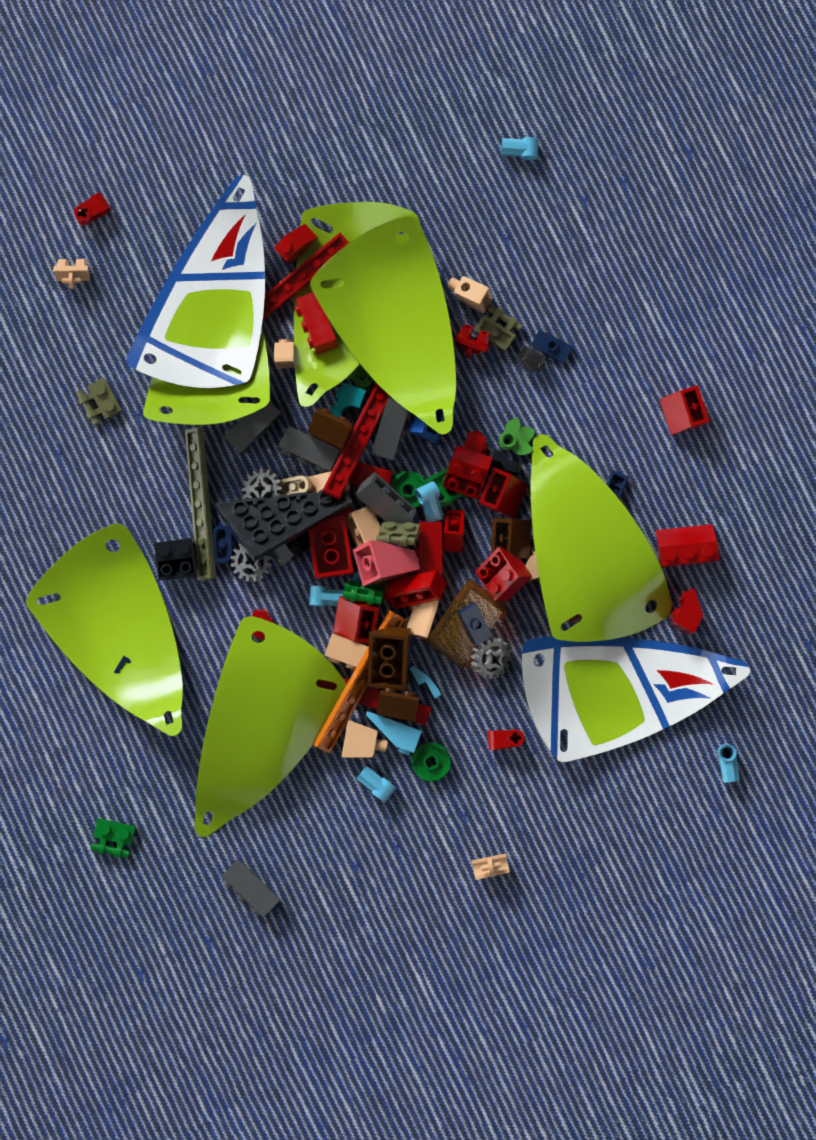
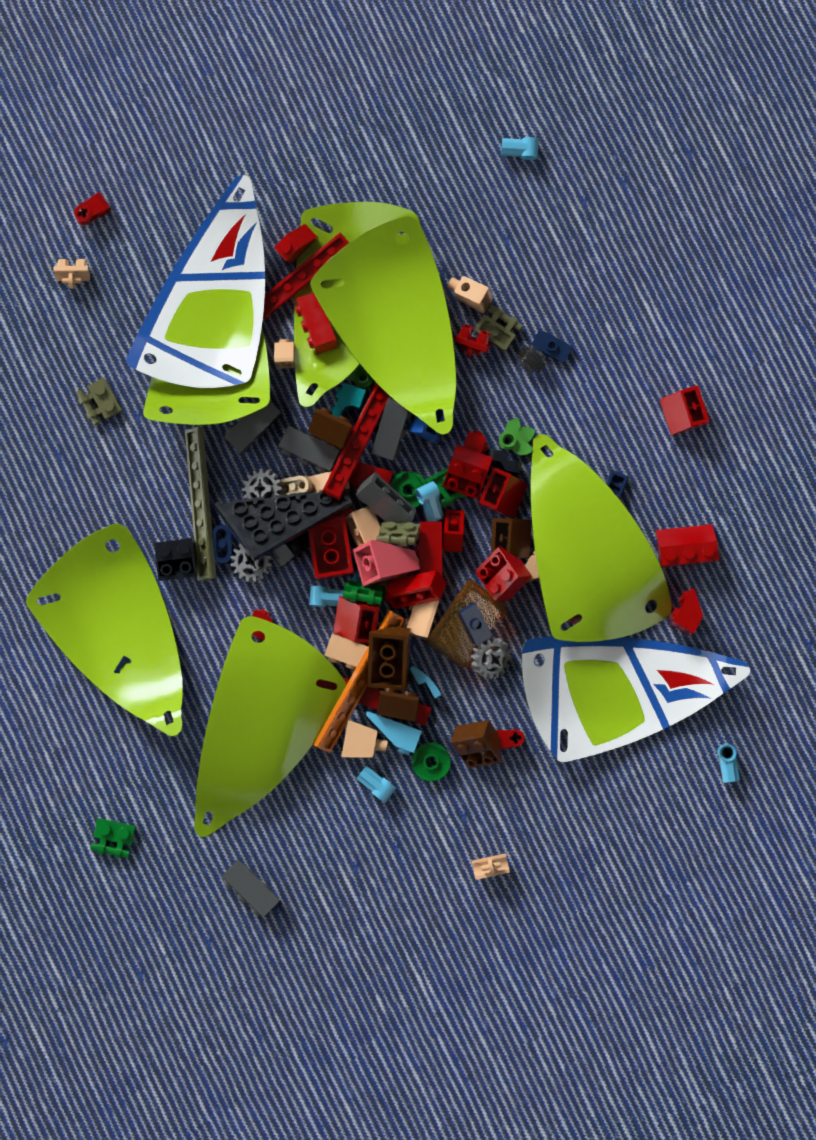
none -> reddish brown slope [450,720,502,768]

